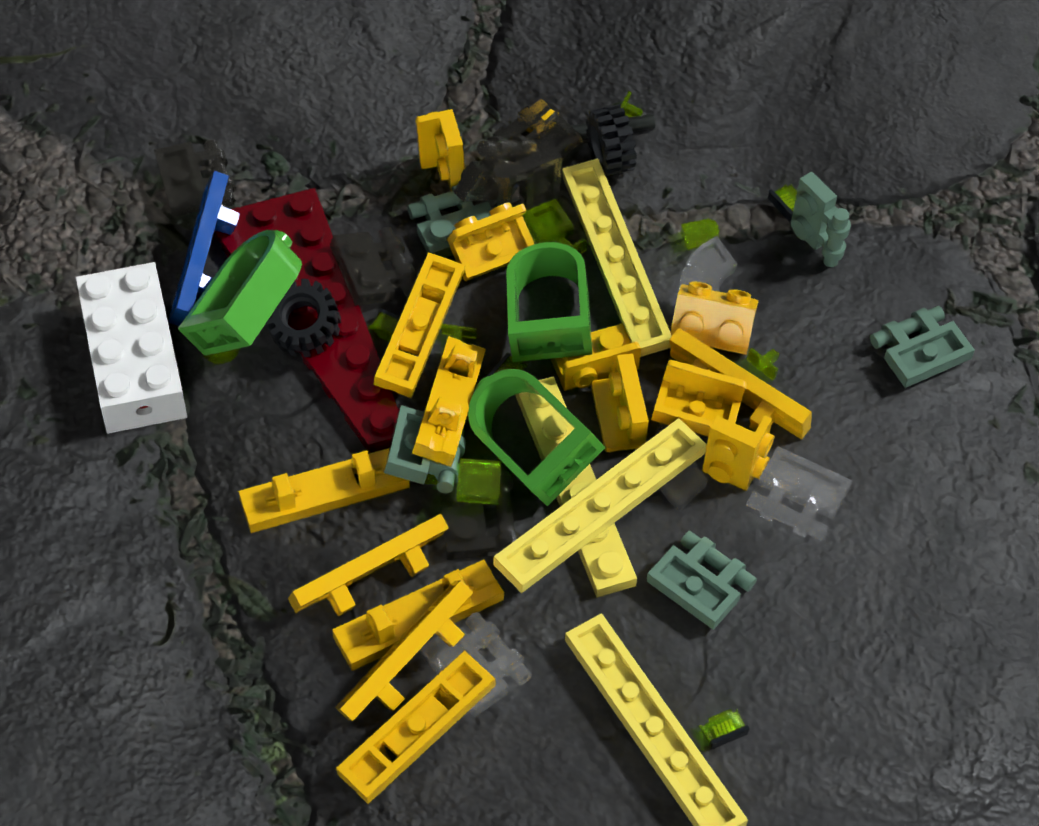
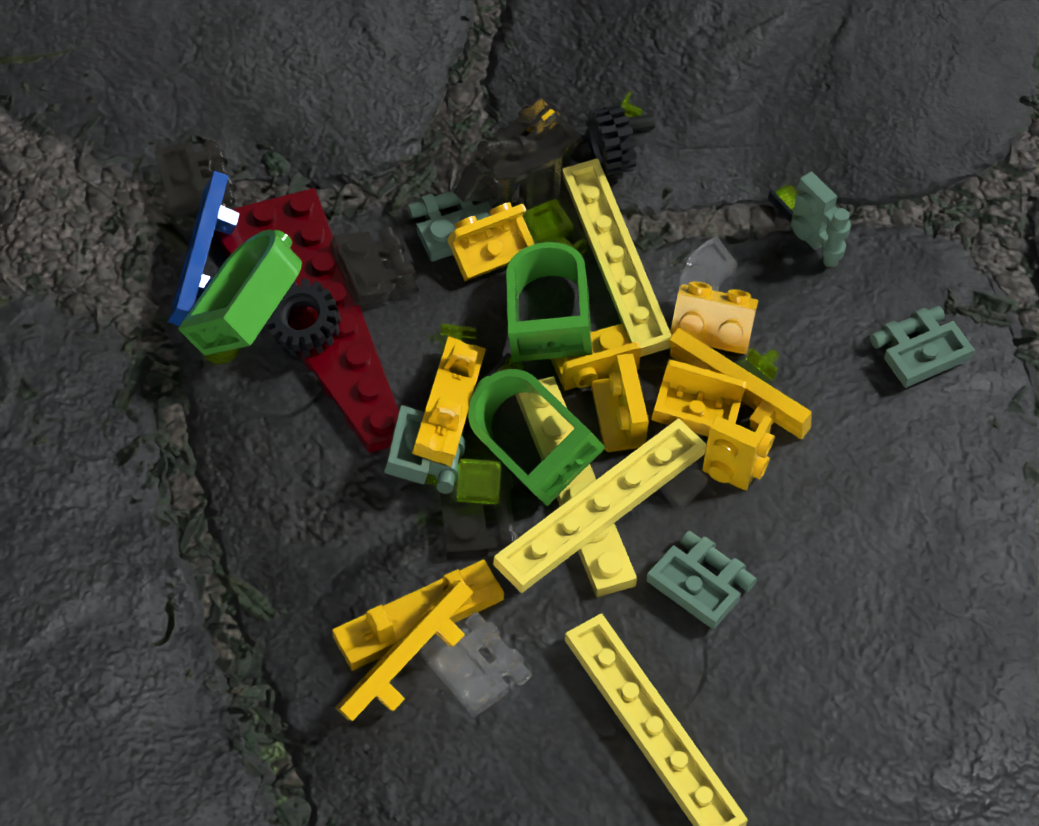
white brick [76,262,187,434] -> none
yellow hinge [238,448,410,533] -> none
yellow hinge [288,514,449,616] -> none
yellow hinge [336,650,496,804] -> none
clear neon green piece [369,308,400,342] -> none
yellow hinge [373,252,465,398] -> none
yellow bracket [415,109,466,191] -> none
clear neon green piece [681,218,720,250] -> none
clear neon green piece [699,709,750,750] -> none
clear plate [746,446,852,541] -> none

